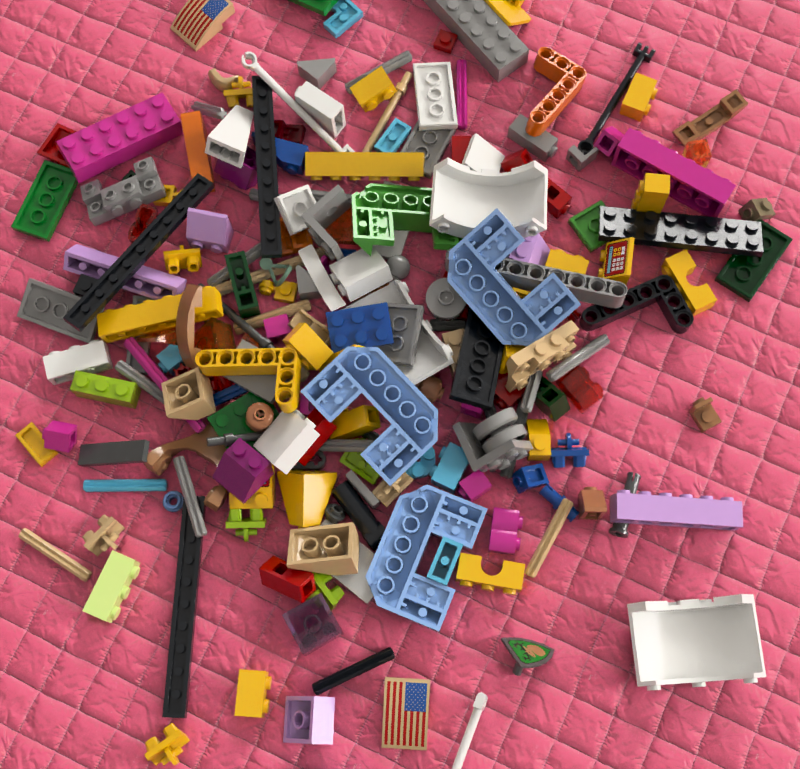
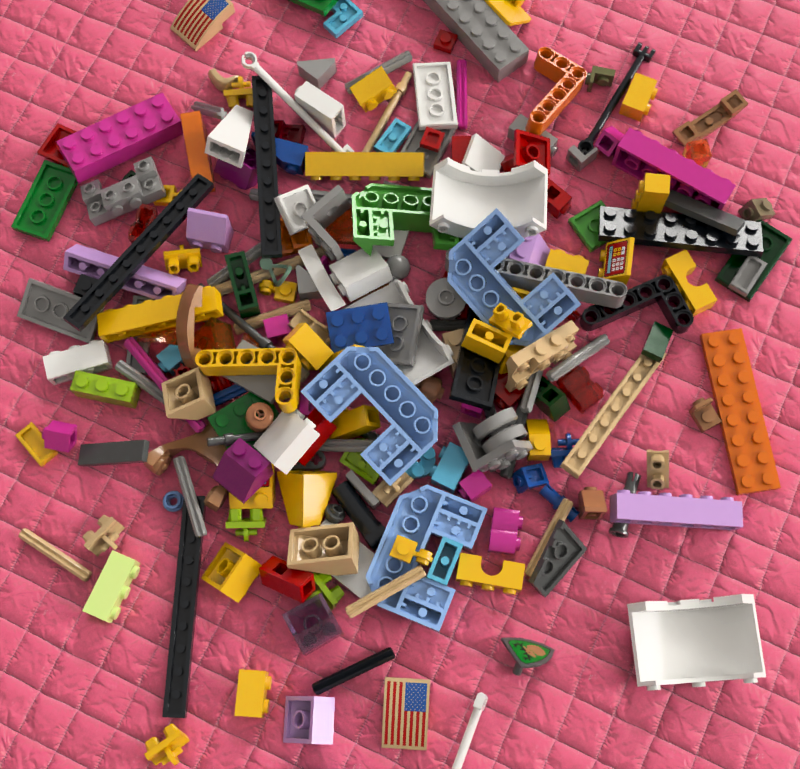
medium azure axle [83,479,168,492] -> none
none -> yellow slope [201,542,262,603]
none -> tan axle [345,565,426,618]
none -> yellow plate [389,534,433,566]
none -> red plate [420,127,445,153]
none -> yellow brick [461,318,513,364]
none -> yellow hips [489,303,533,339]
none -> red slope [514,129,550,175]
none -> dark grey wing [529,519,587,597]
none -> tan tile [560,353,667,479]
none -> olive bracket [585,66,616,92]
none -> tile [641,322,673,363]
none -> tan hips [647,449,669,489]
none -> dark grey tile [664,190,746,236]
none -> orange plate [700,328,781,495]
none -> light grey tile [728,256,768,297]

